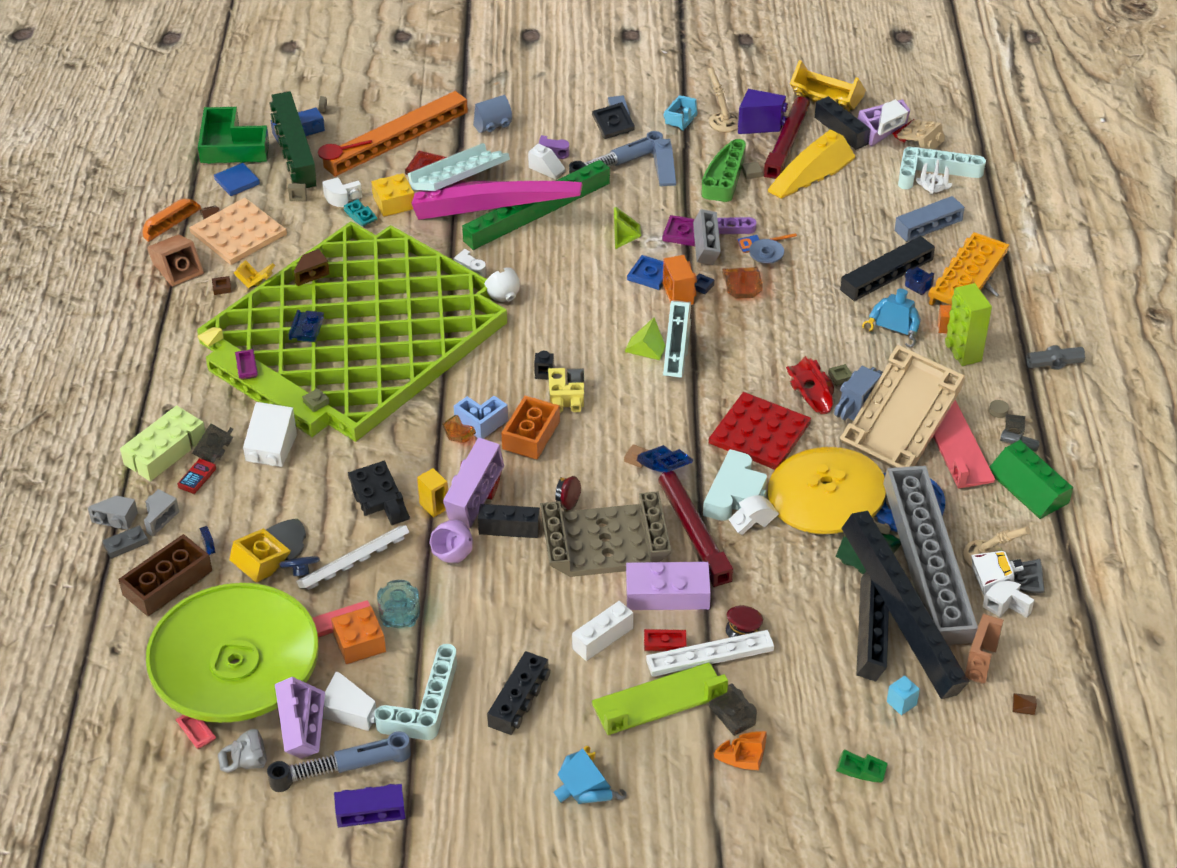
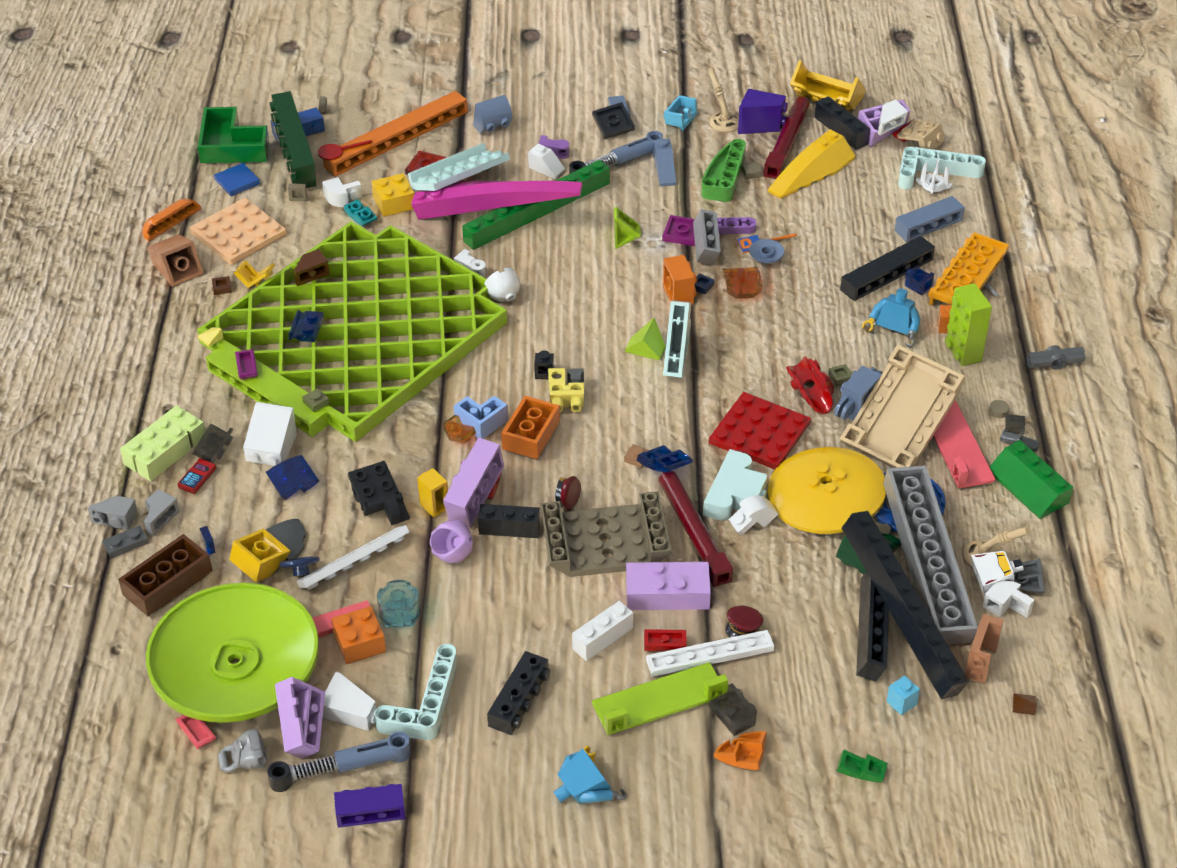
reddish brown slope [200,205,219,220] -> none
blue tile [627,255,663,290] -> none
none -> clear blue slope [265,455,320,500]

